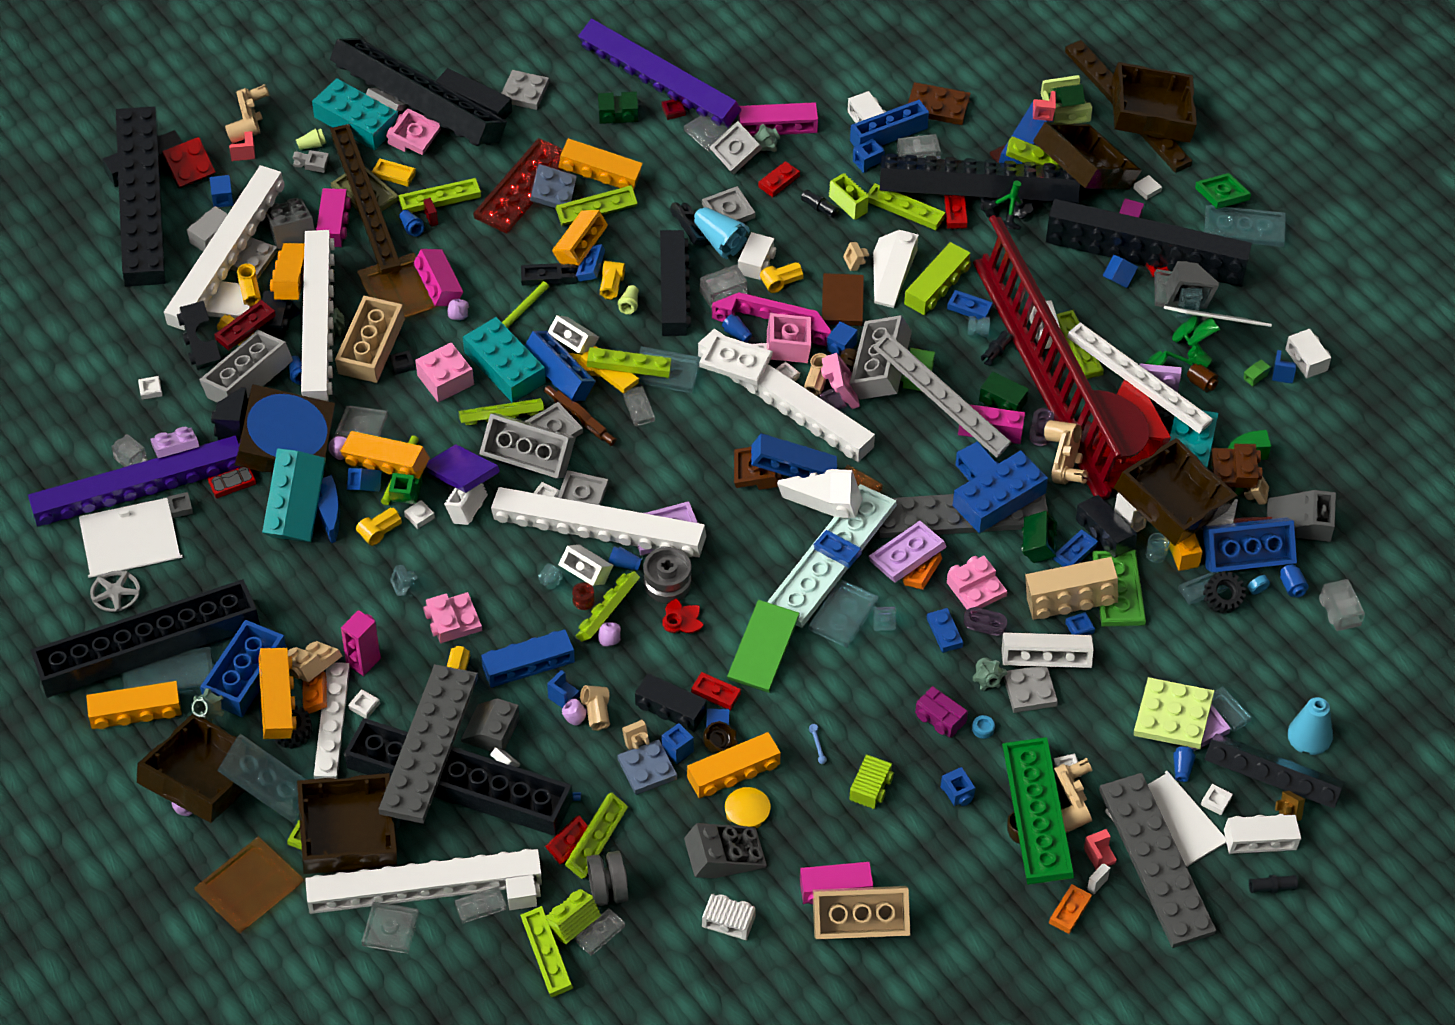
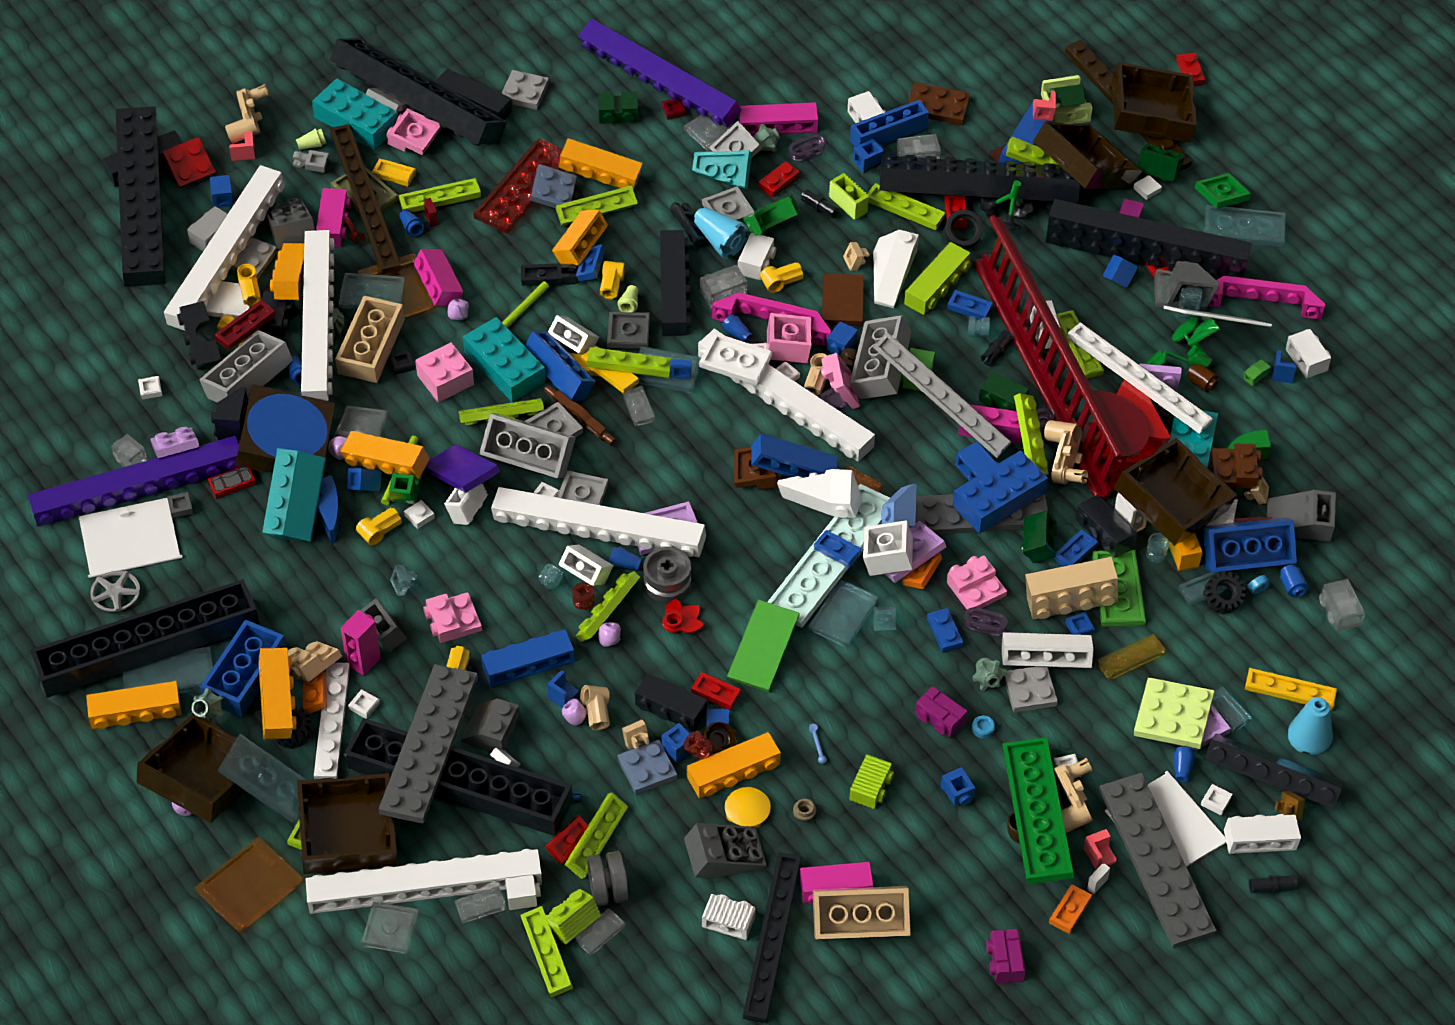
none -> clear light blue tile [338,273,405,309]
none -> clear red hand [345,217,365,244]
none -> dark grey brick [360,598,407,652]
none -> dark grey plate [607,312,650,349]
none -> blue tile [670,359,692,379]
none -> clear red wheel [684,731,713,760]
none -> wing [692,150,752,190]
none -> green arch [743,194,800,236]
none -> black plate [743,852,801,1023]
none -> clear purple plate [789,134,825,161]
none -> dark tan plate [793,799,816,821]
none -> white brick [863,520,913,576]
none -> medium blue slope [881,484,917,528]
none -> black tyre [944,209,983,249]
none -> magenta brick [986,929,1025,984]
none -> lime plate [1014,393,1049,476]
none -> clear yellow plate [1097,633,1166,680]
none -> dark green brick [1137,143,1184,182]
none -> red plate [1176,53,1205,86]
none -> dark pink slope [1208,276,1325,320]
none -> yellow tile [1244,668,1337,711]

